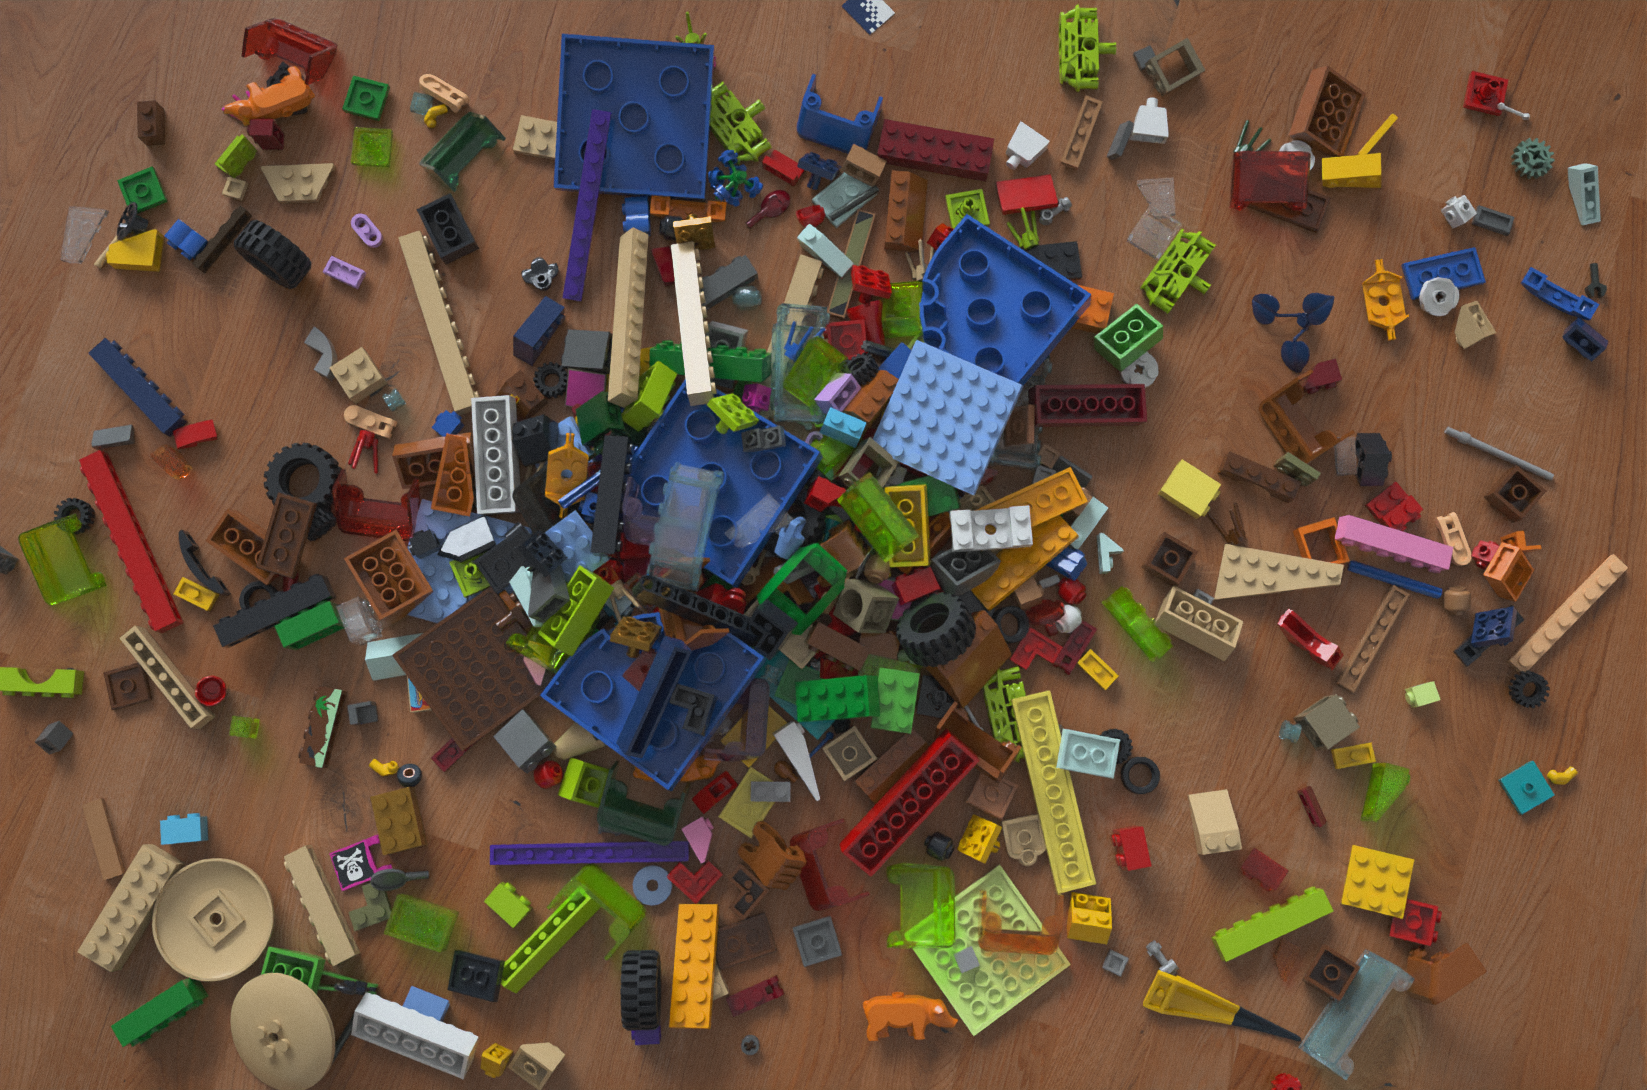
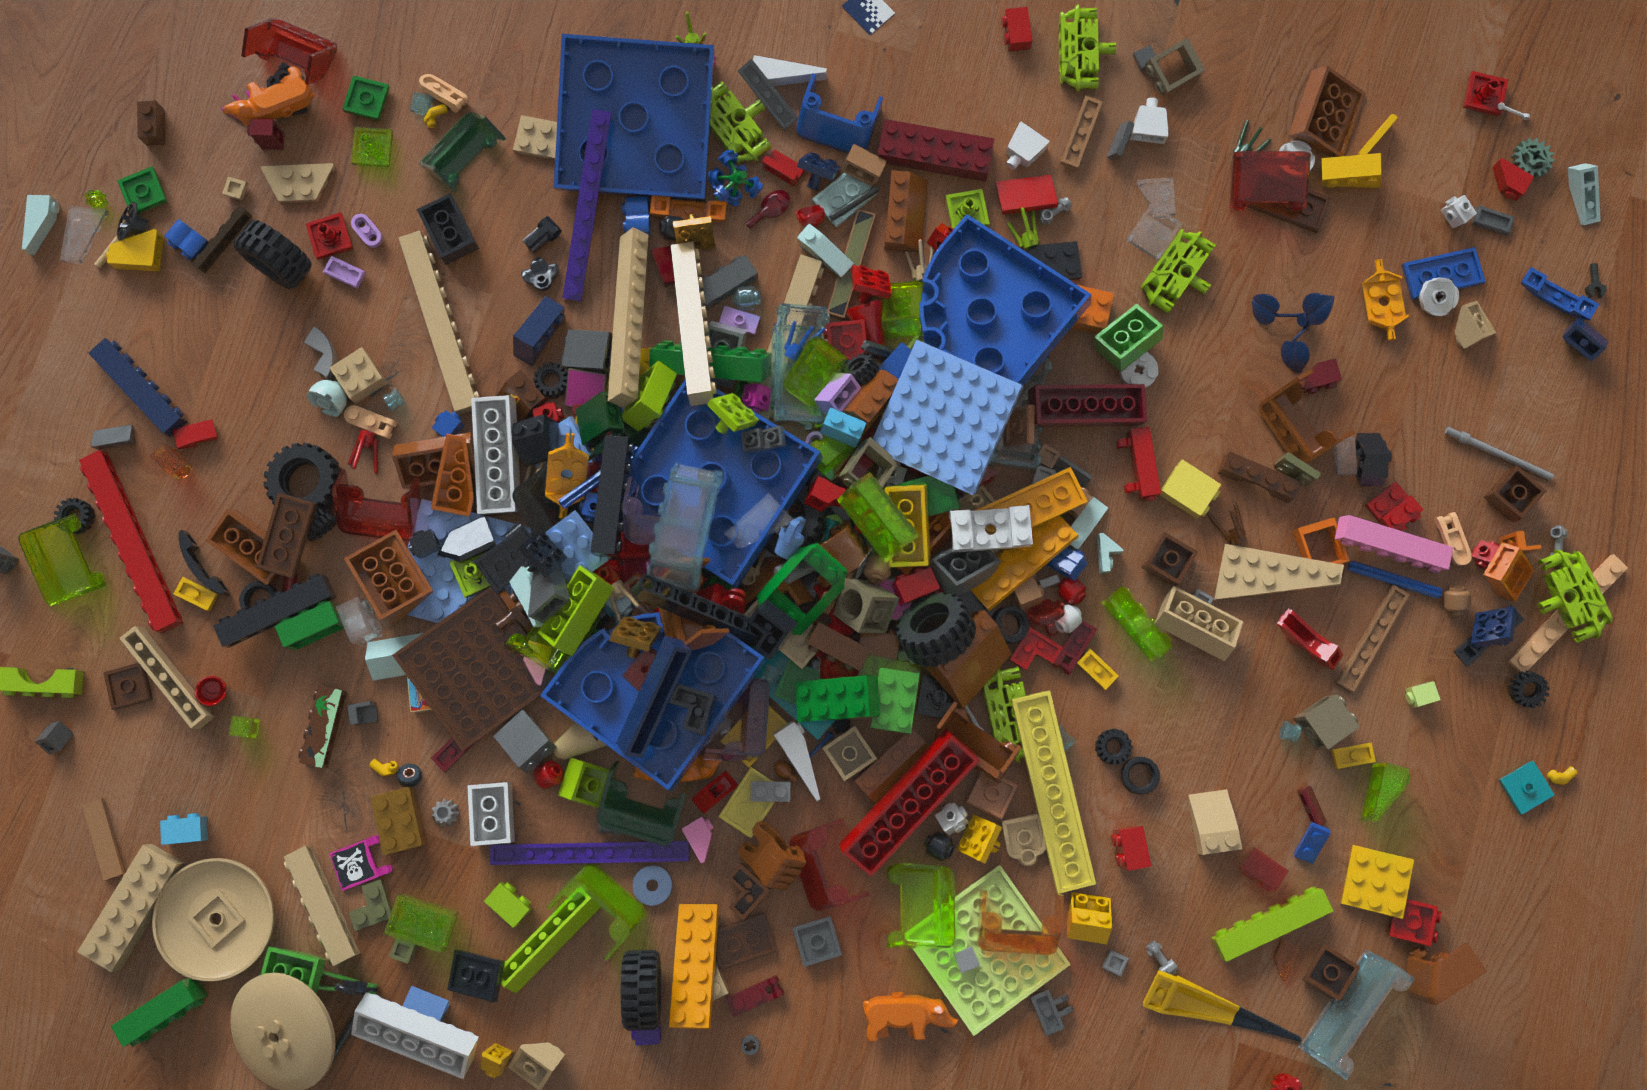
lime bracket [215,135,257,178] -> none
dark grey piece [371,869,429,891] -> none
red plate [666,860,723,904] -> none
light aqua tile [1056,729,1120,779] -> none
none -> light aqua slope [22,195,59,255]
none -> clear neon green plant [84,190,108,208]
none -> red plate [305,212,354,260]
none -> light aqua cylinder [306,380,347,417]
none -> olive panel [389,937,421,964]
none -> light grey piece [431,798,460,827]
none -> white brick [468,782,515,846]
none -> black piece [522,216,562,253]
none -> red brick [532,402,564,423]
none -> lavender plate [719,306,760,336]
none -> dark grey tile [737,59,798,130]
none -> white slope [753,55,827,86]
none -> white brick [935,803,969,836]
none -> red brick [1001,7,1033,52]
none -> dark grey hinge [1030,989,1074,1036]
none -> red brick [1116,426,1161,502]
none -> blue plate [1294,822,1331,864]
none -> red slope [1492,157,1534,201]
none -> lime piece [1537,549,1613,643]
none -> light grey bar [1550,525,1568,556]

